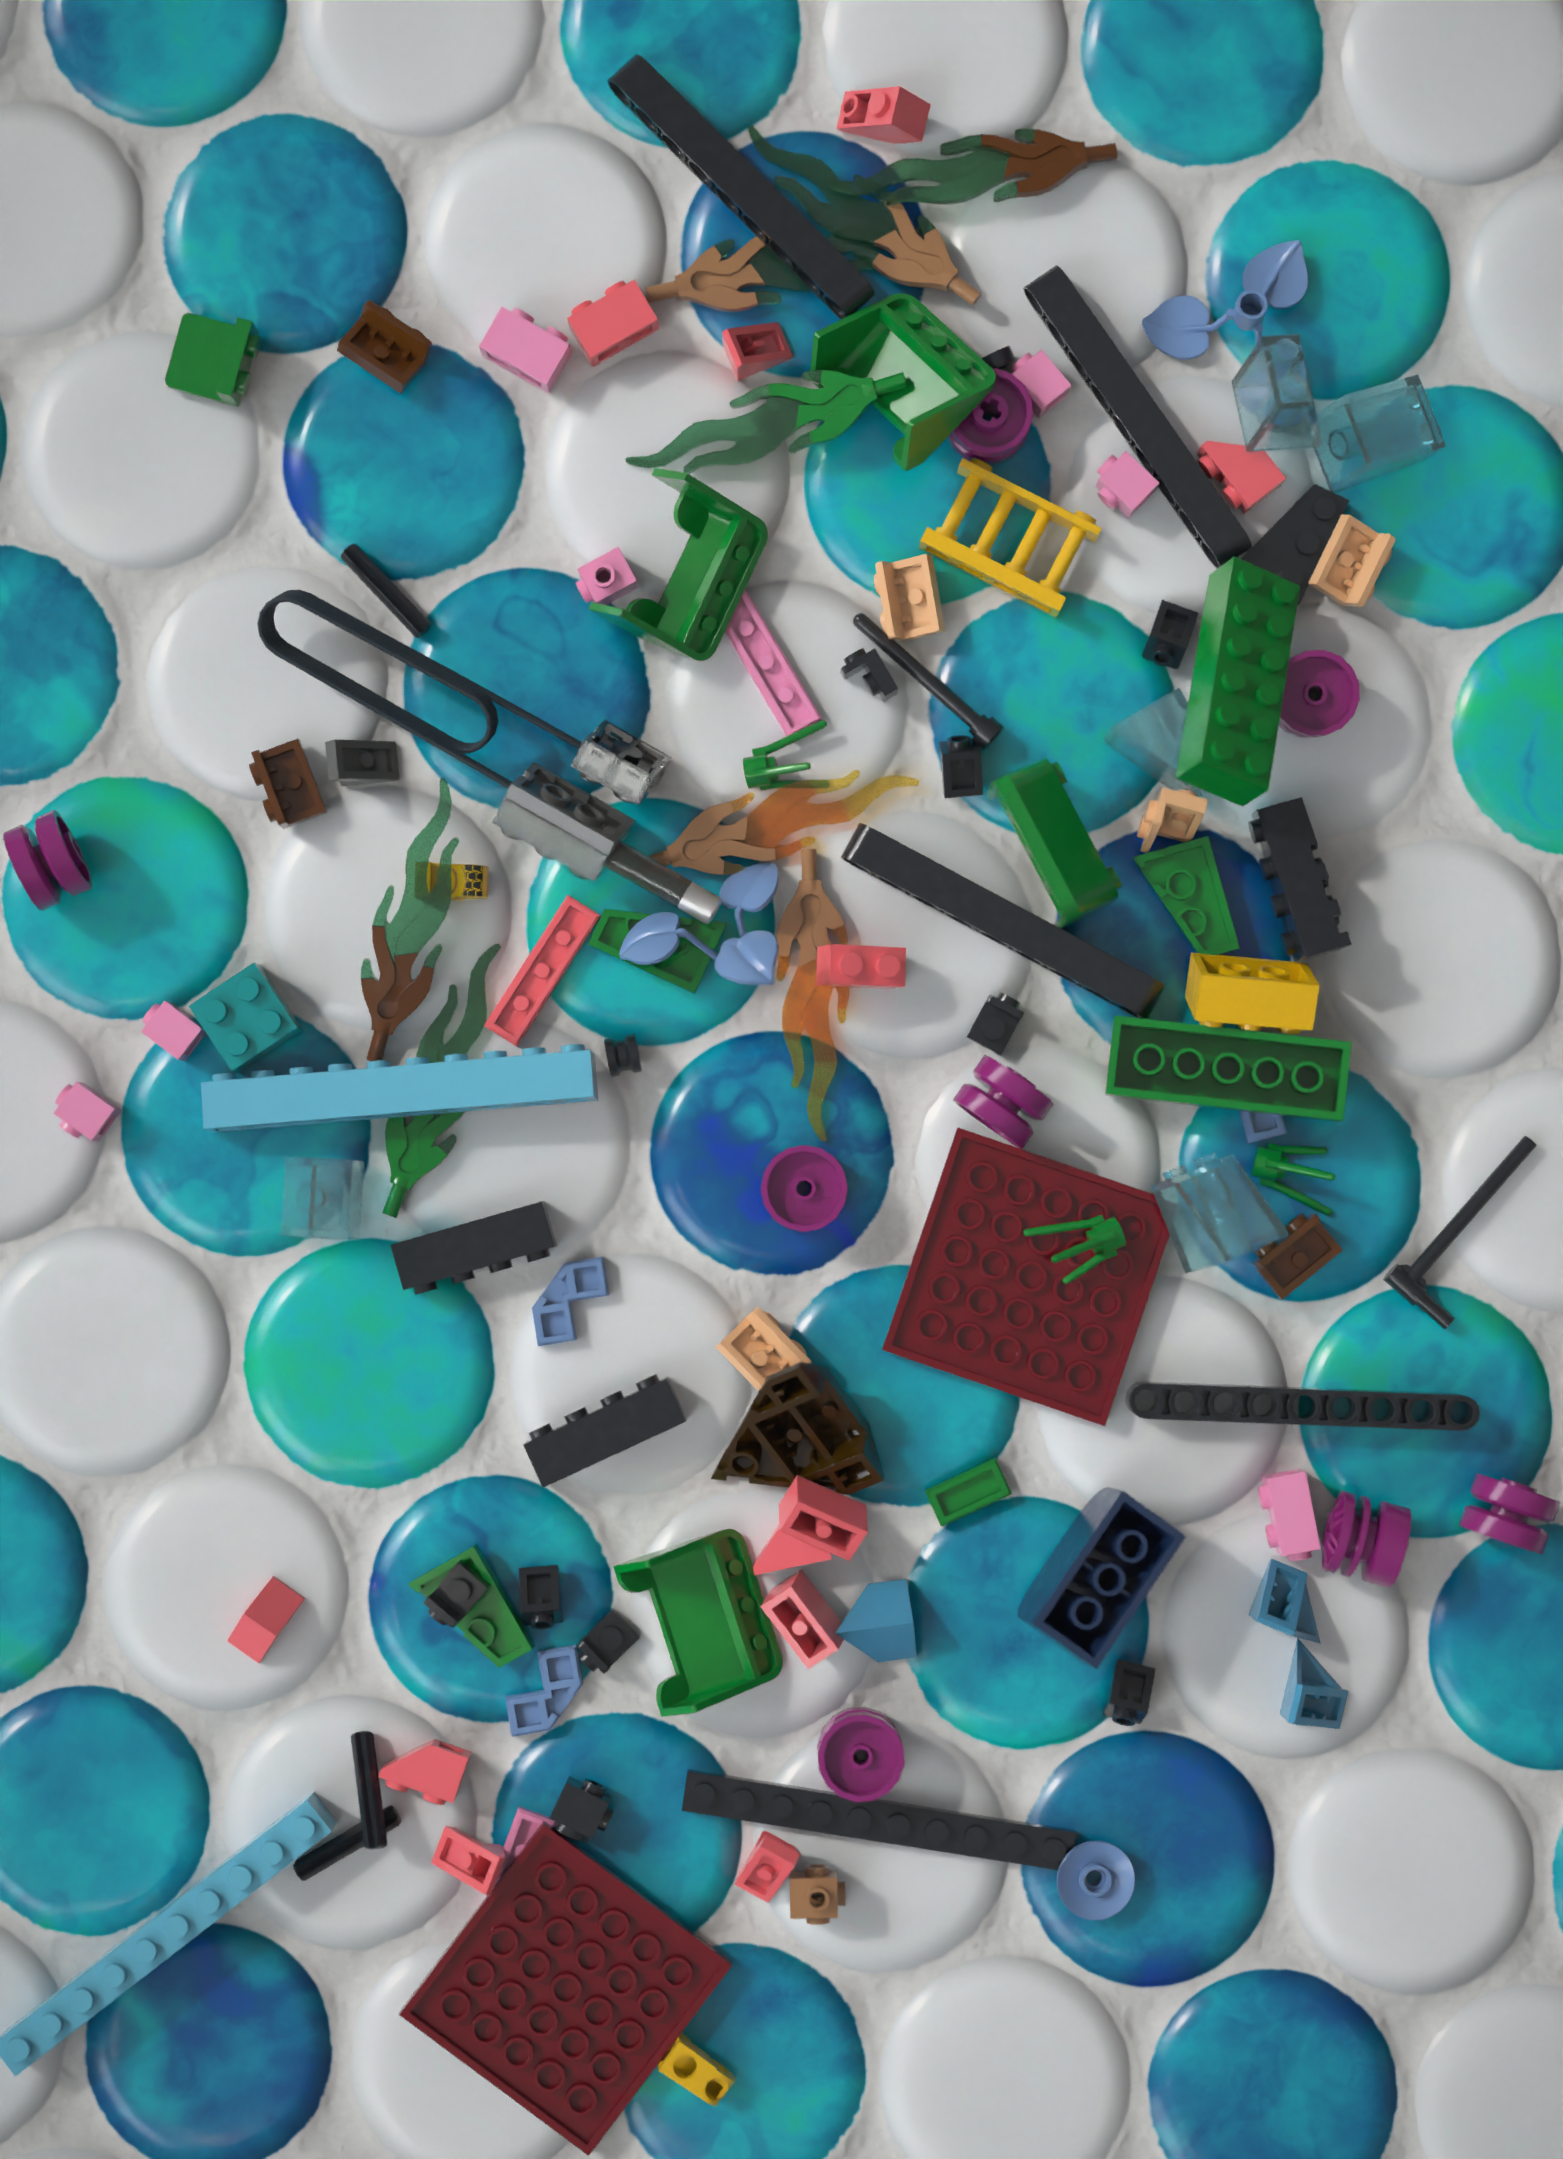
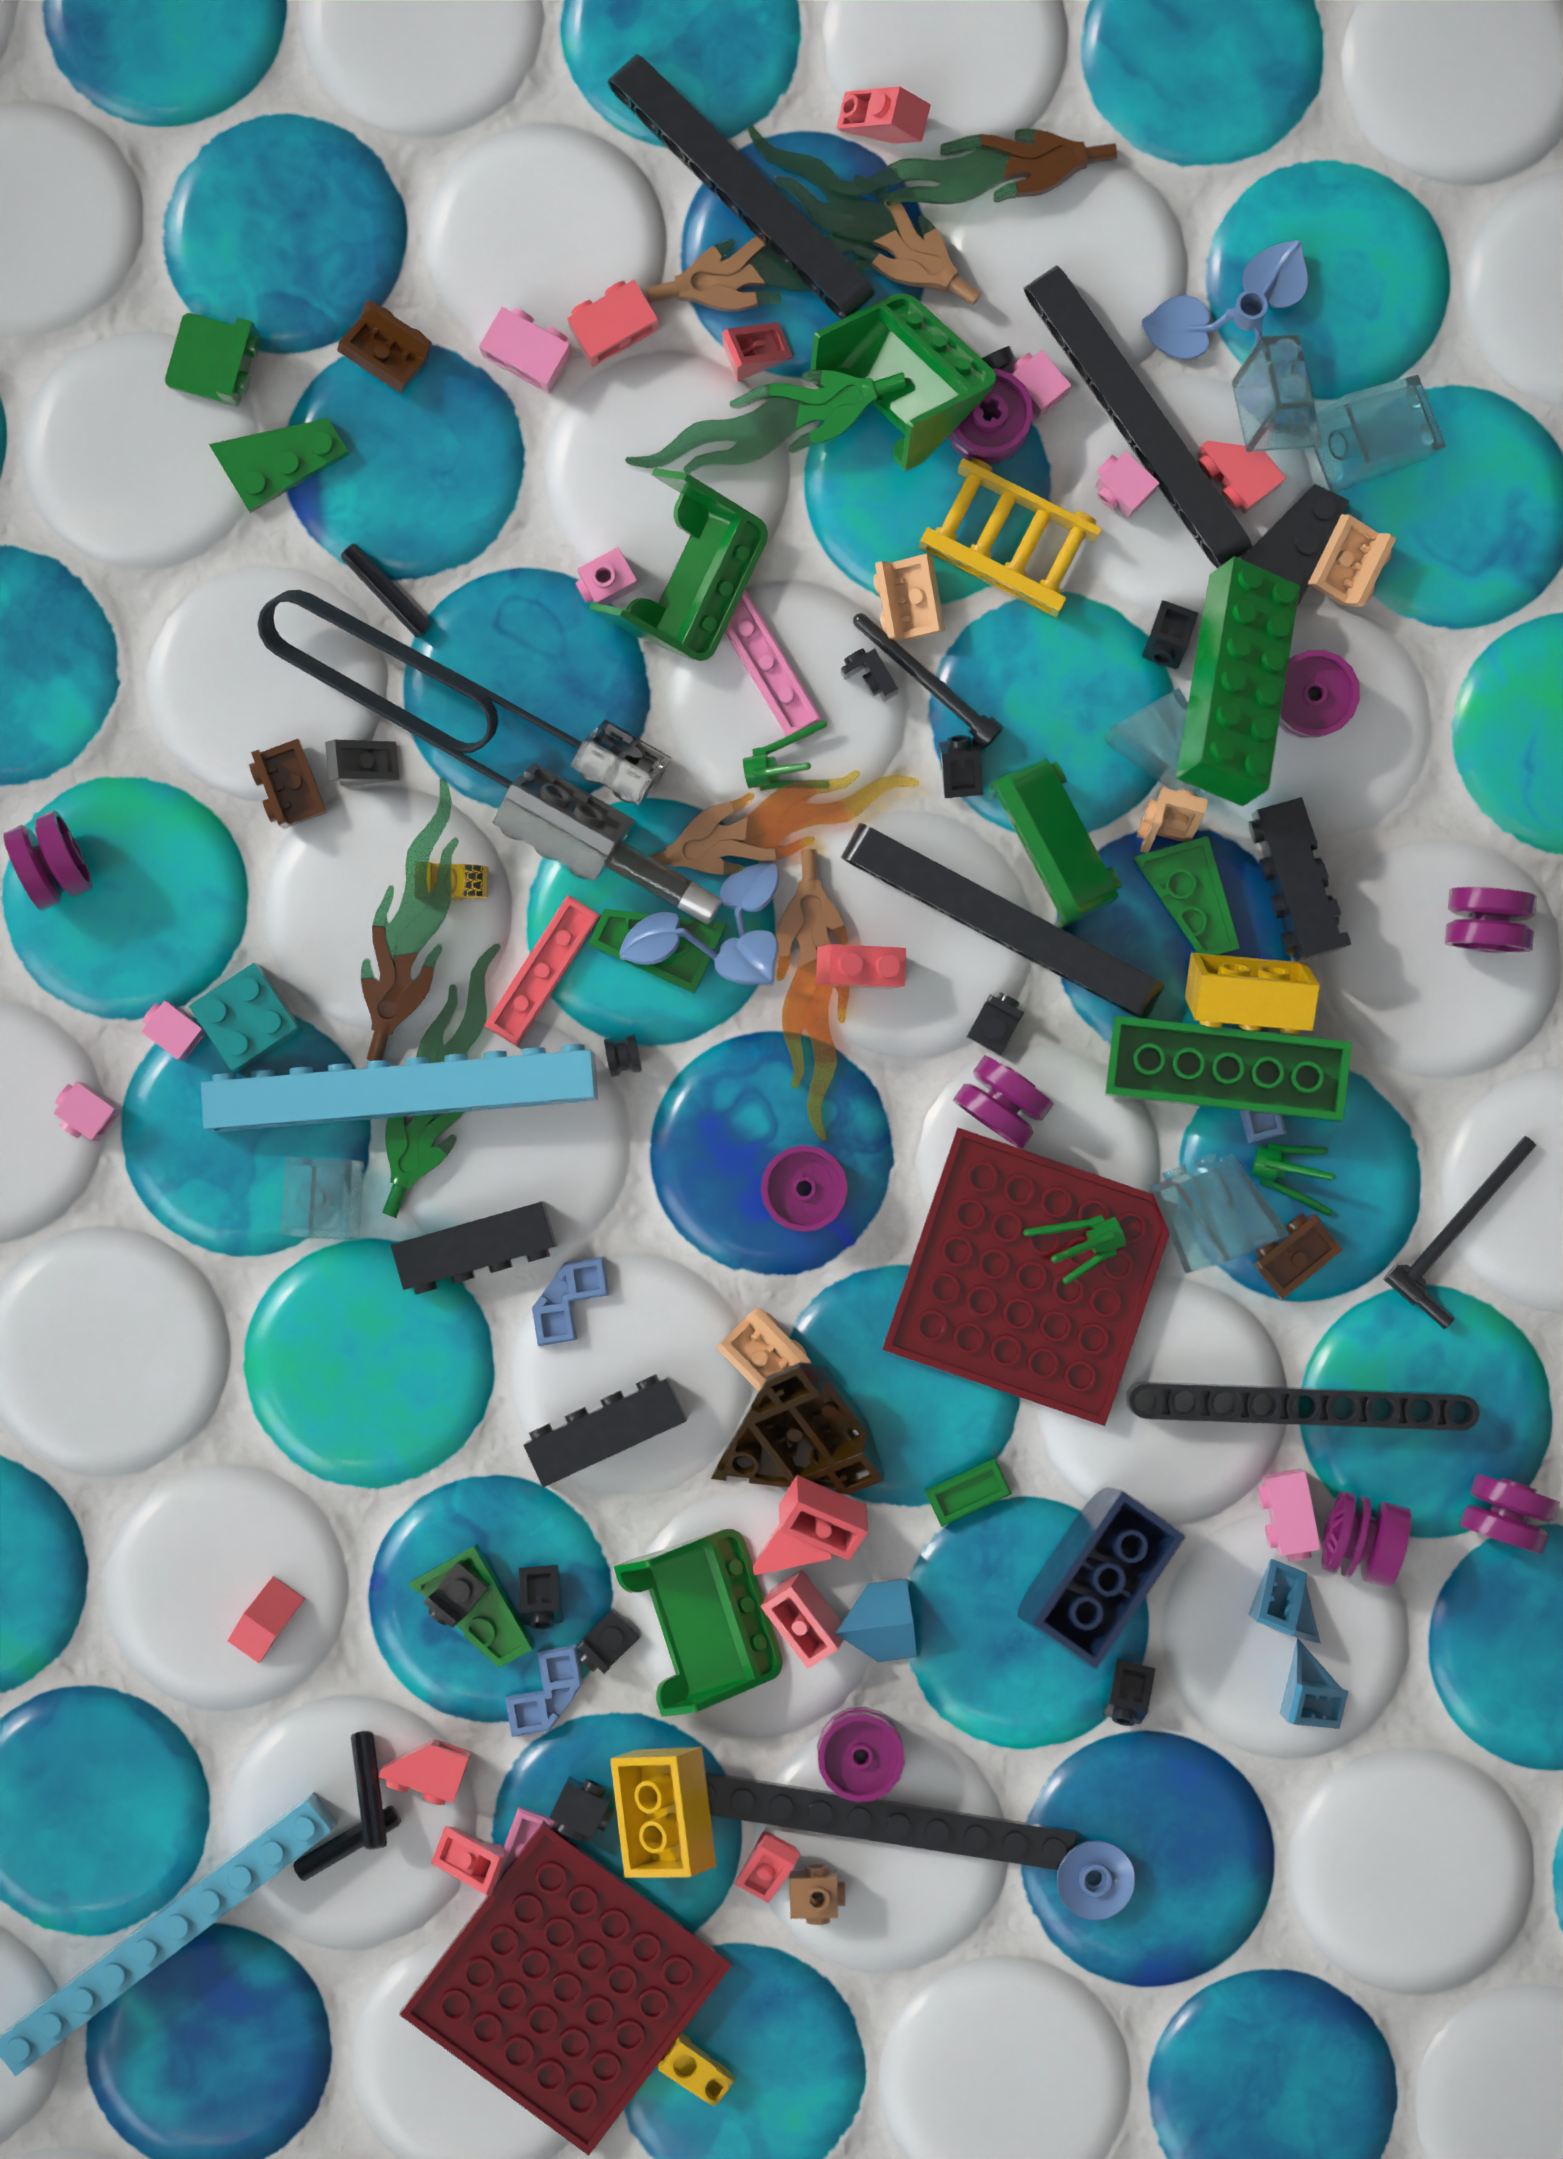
none -> green wing [209,418,350,513]
none -> yellow brick [610,1747,716,1878]
none -> magenta wheel [1445,887,1537,953]

